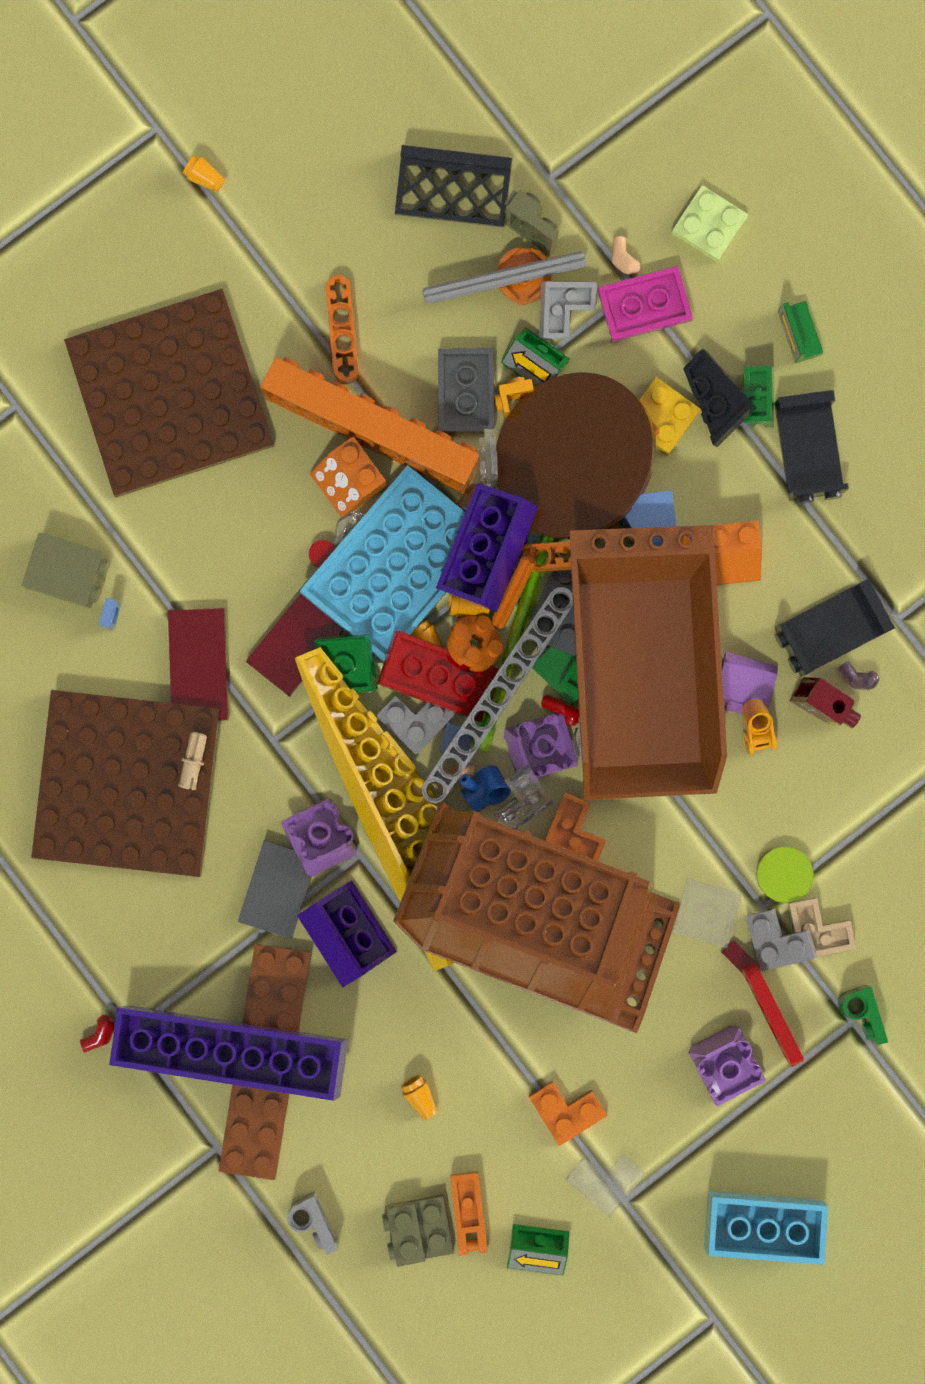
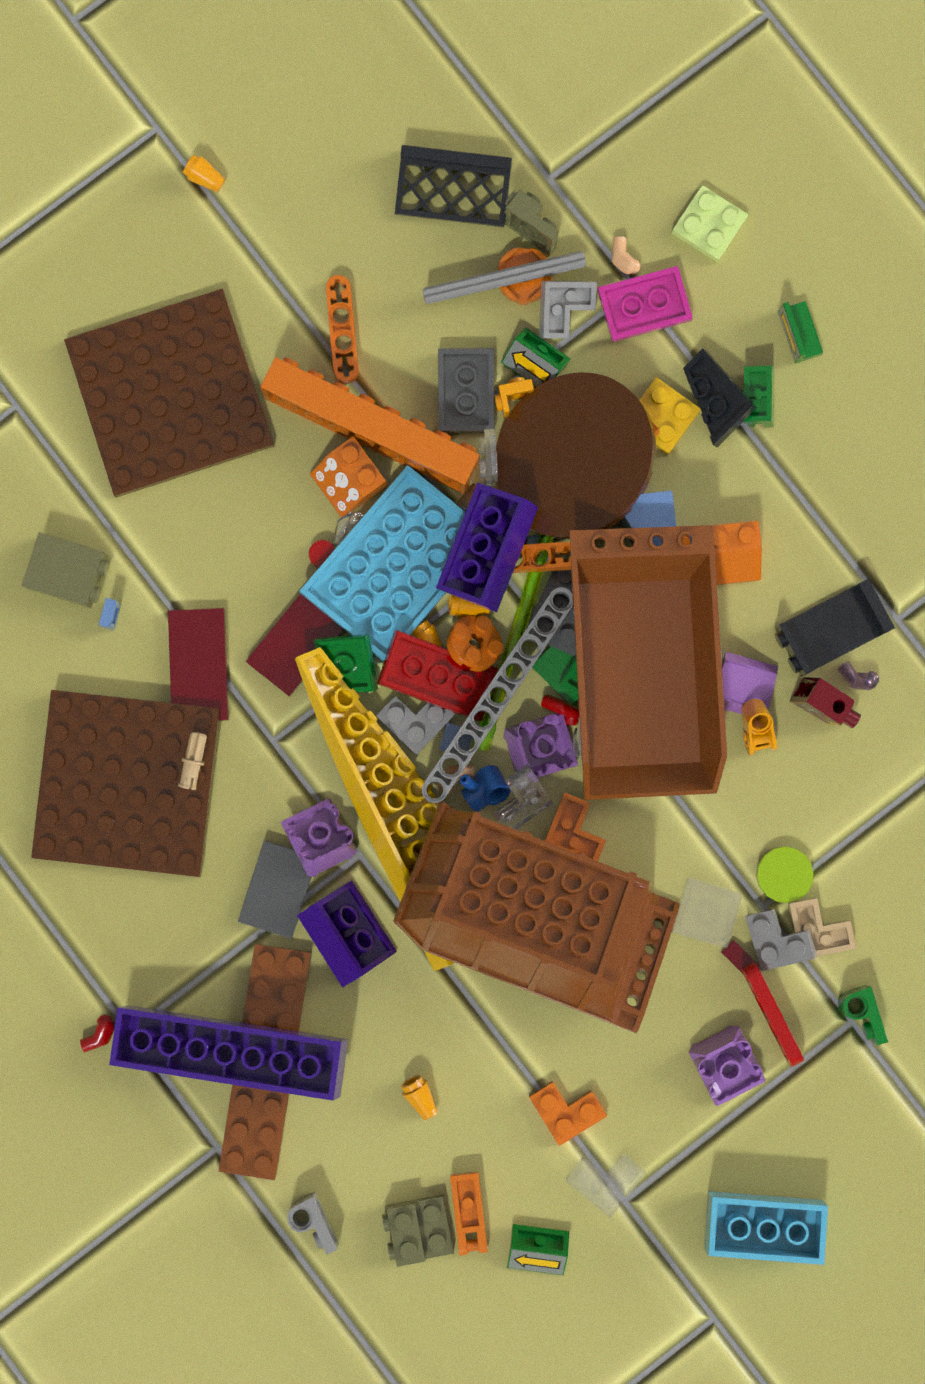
orange axle [491,555,536,629] -> none
black panel [774,390,849,504] -> none

